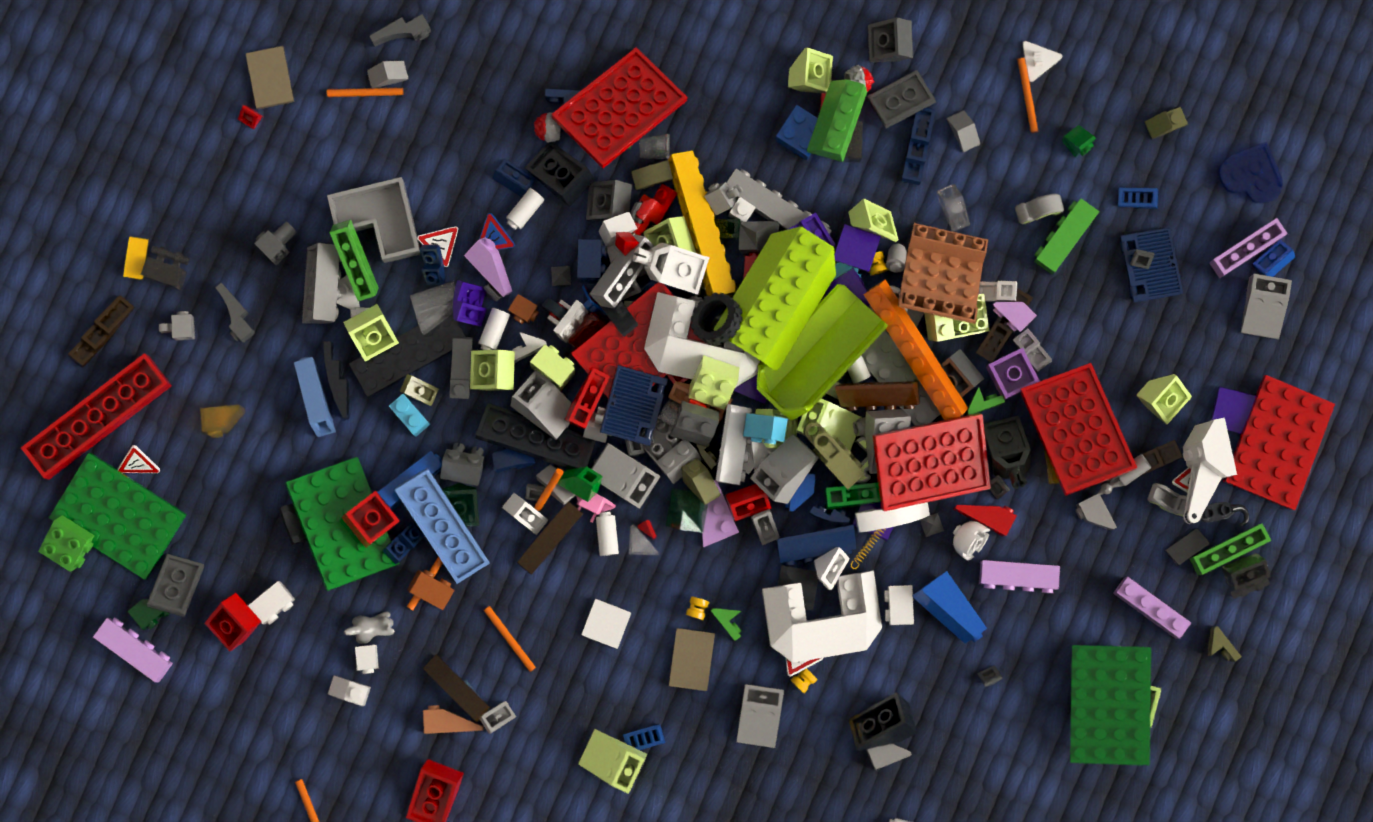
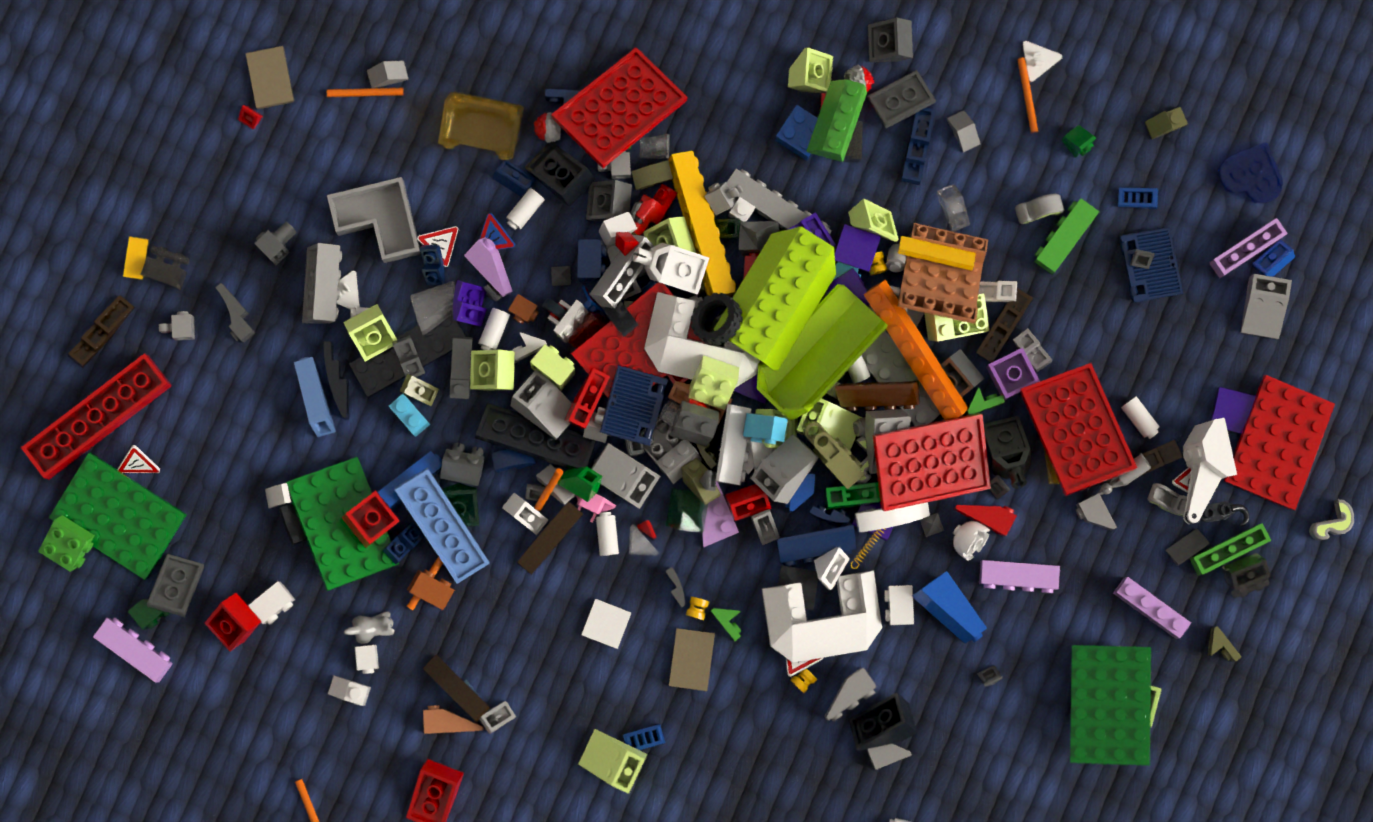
clear yellow slope [200,405,245,438] -> none
bright green brick [330,219,379,301] -> none
dark grey slope [369,14,432,47] -> none
orange bar [484,606,536,672] -> none
light grey slope [737,684,784,748] -> none
lavender slope [993,302,1037,332] -> none
yellowish green slope [1137,374,1192,425] -> none
none -> white slope [265,483,291,508]
none -> dark grey slope [392,335,425,377]
none -> clear yellow windscreen [438,92,524,160]
none -> light grey brick [598,150,631,179]
none -> dark grey slope [666,567,685,608]
none -> dark grey slope [699,470,717,491]
none -> light grey slope [824,668,877,721]
none -> yellow tile [898,236,976,271]
none -> white brick [1121,396,1160,439]
none -> light grey animal [1309,499,1354,540]

